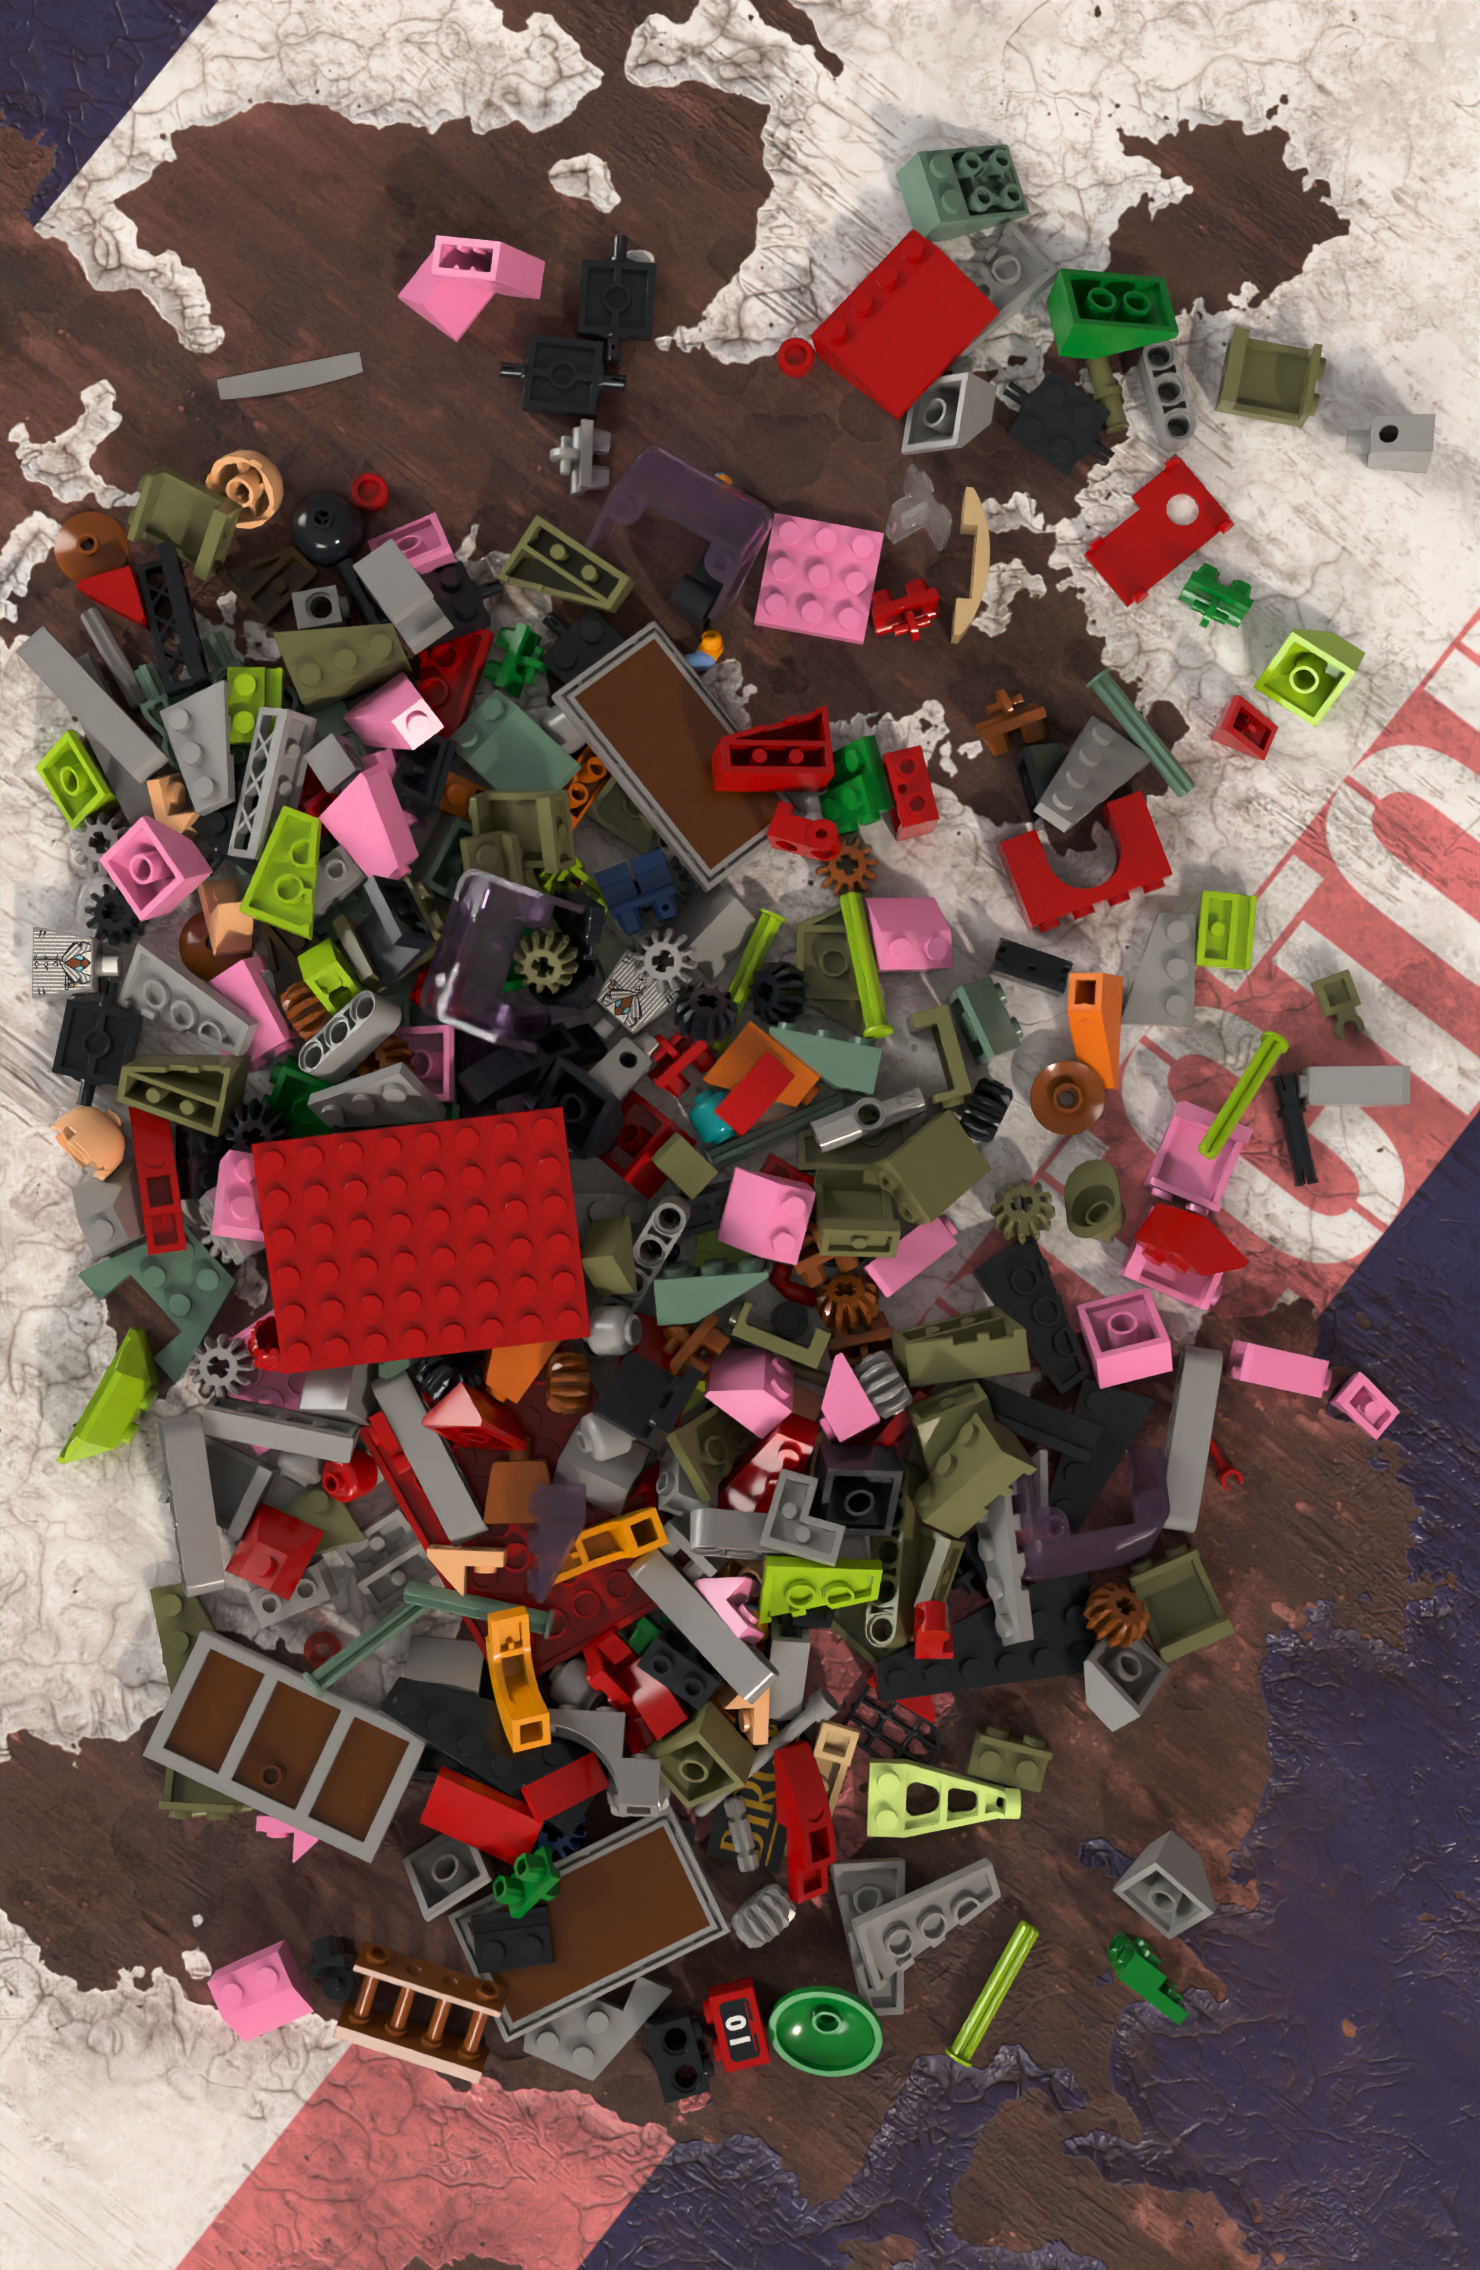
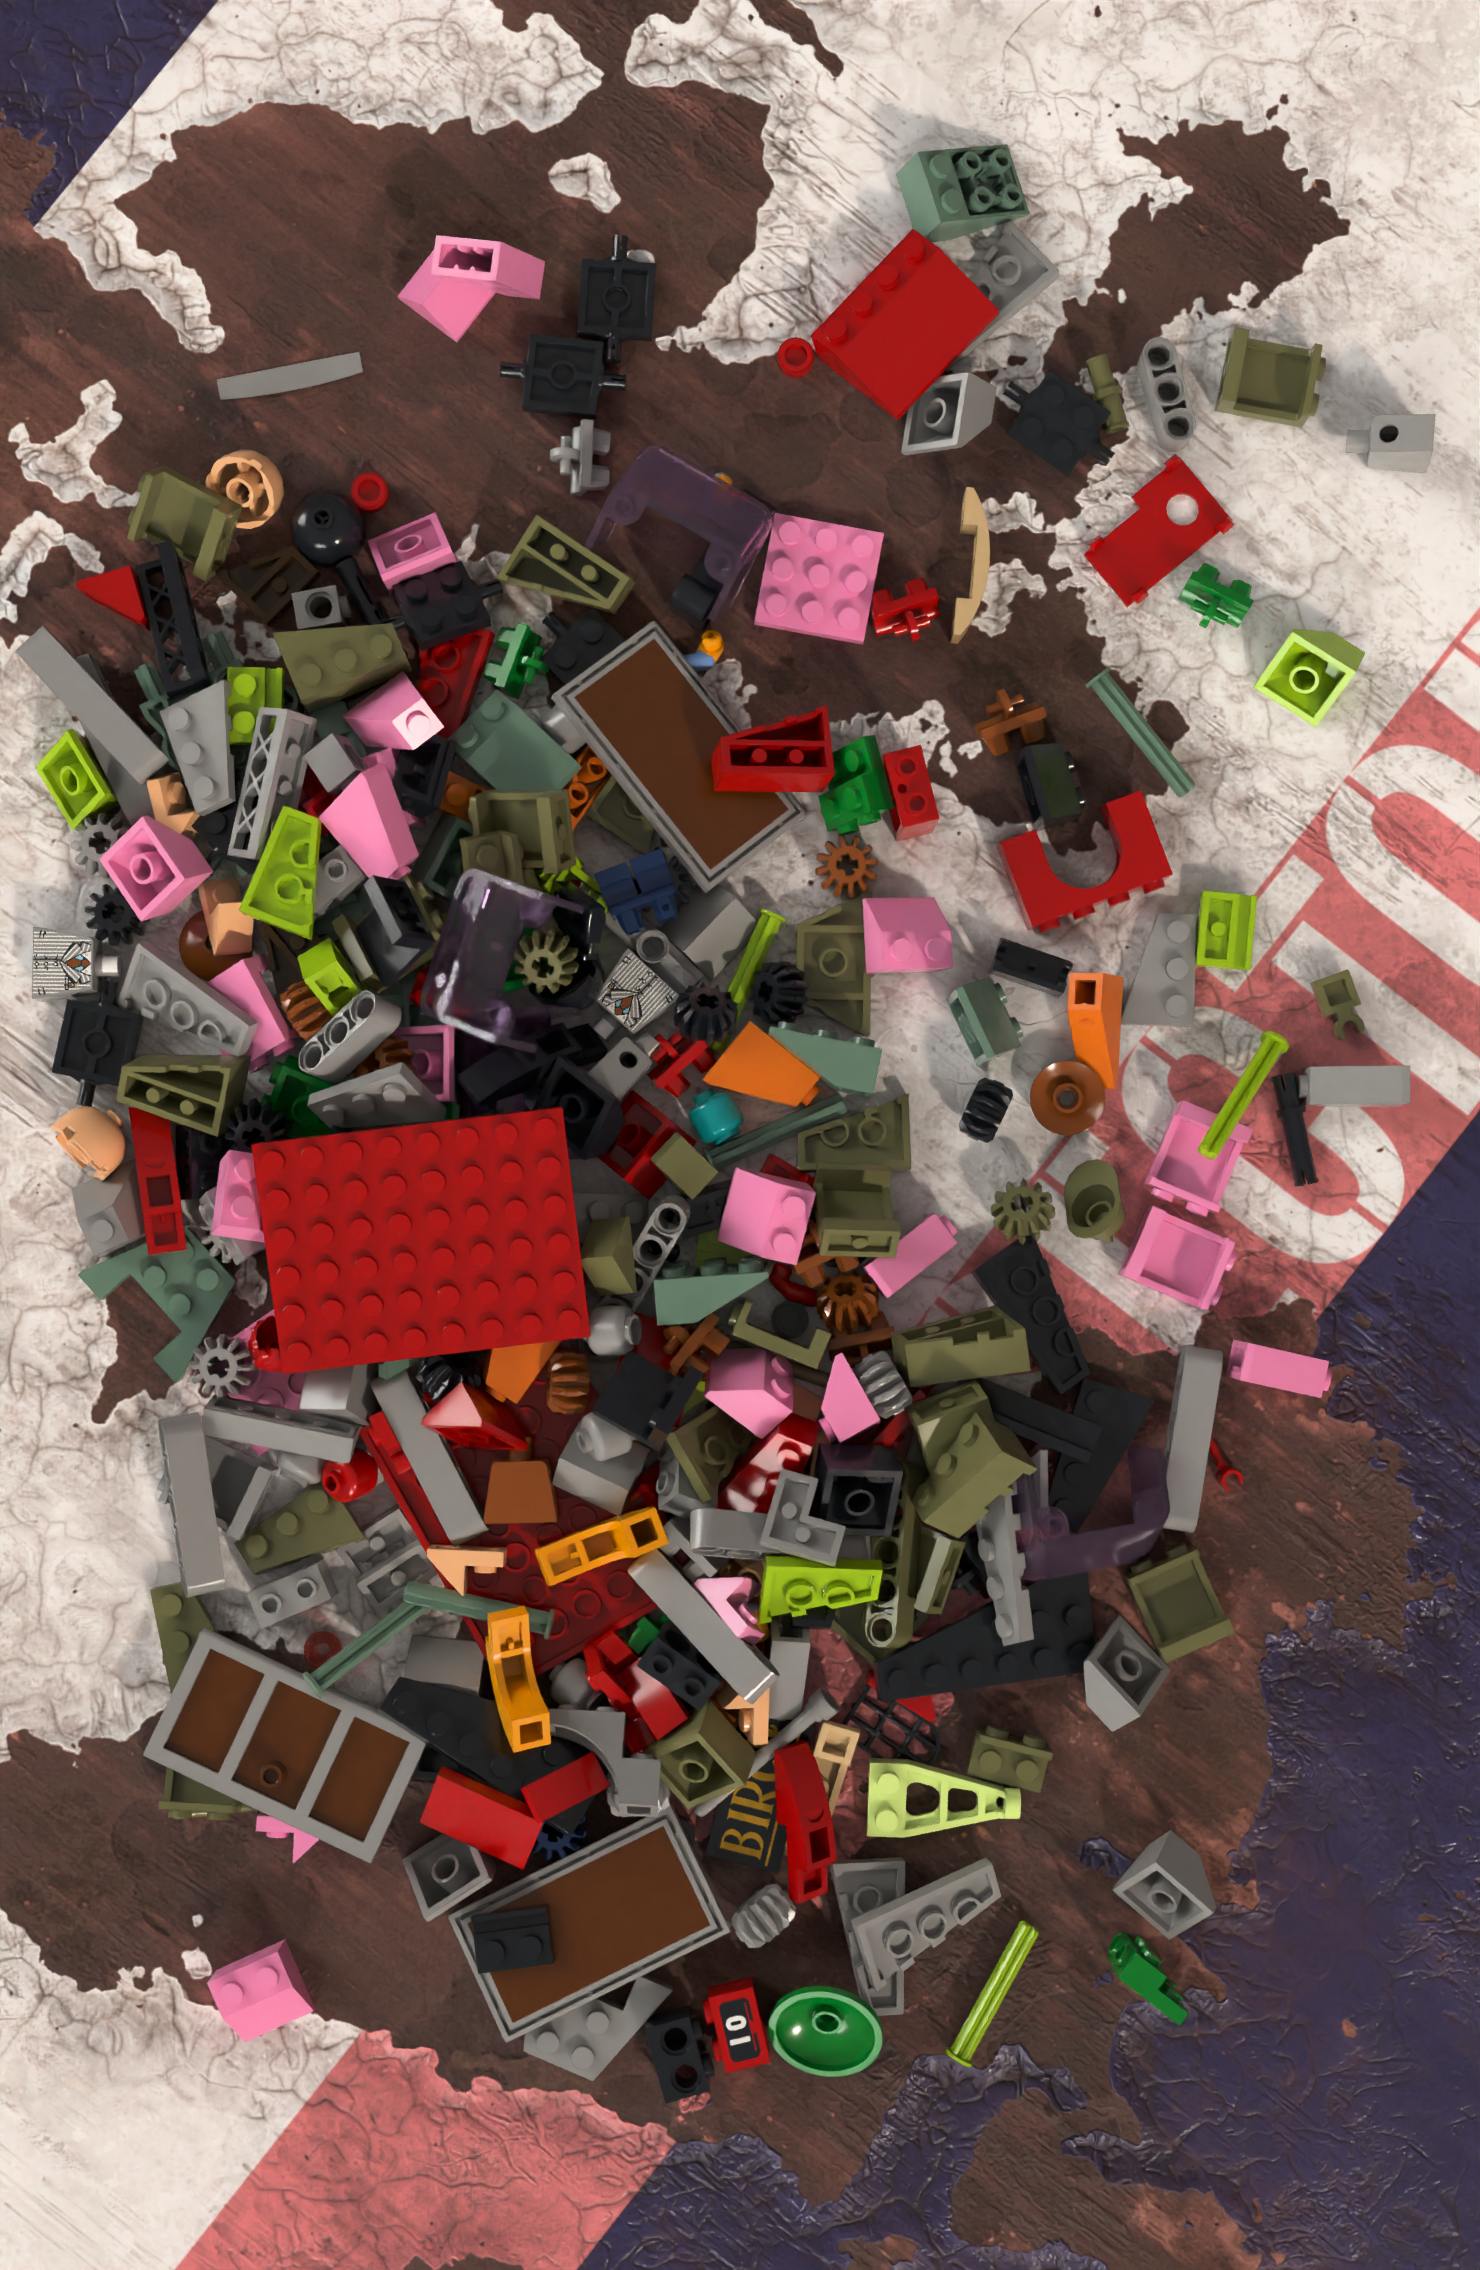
dark orange dish [54,512,129,583] -> none
lime wedge [56,1326,160,1464] -> none
light grey axle [81,607,147,710] -> none
red slope [225,1502,324,1601] -> none
black hips [306,1935,358,2001] -> none
dark orange fence [333,1941,509,2084] -> none
light grey piece [353,538,454,655] -> none
green hips [492,1844,561,1919] -> none
slope [527,1483,586,1603] -> none
light grey gear [633,928,698,993] -> none
red slope [713,1051,795,1136] -> none
light grey axle [724,1795,759,1872] -> none
red leg [766,801,842,861] -> none
light grey piece [810,1080,927,1154] -> none
lime axle [840,892,894,1039] -> none
olive panel [871,1108,991,1226] -> none
clear bracket [885,464,953,551] -> none
olive panel [906,1004,972,1111] -> none
red leg [914,1600,954,1659] -> none
light grey wing [1033,716,1151,833] -> none
green slope [1046,268,1179,359] -> none
bright pink slope [1076,1287,1173,1389] -> none
dark orange gear [1083,1581,1151,1649] -> none
red slope [1133,1202,1249,1276] -> none
red slope [1210,695,1278,761] -> none
bright pink slope [1330,1372,1400,1440] -> none

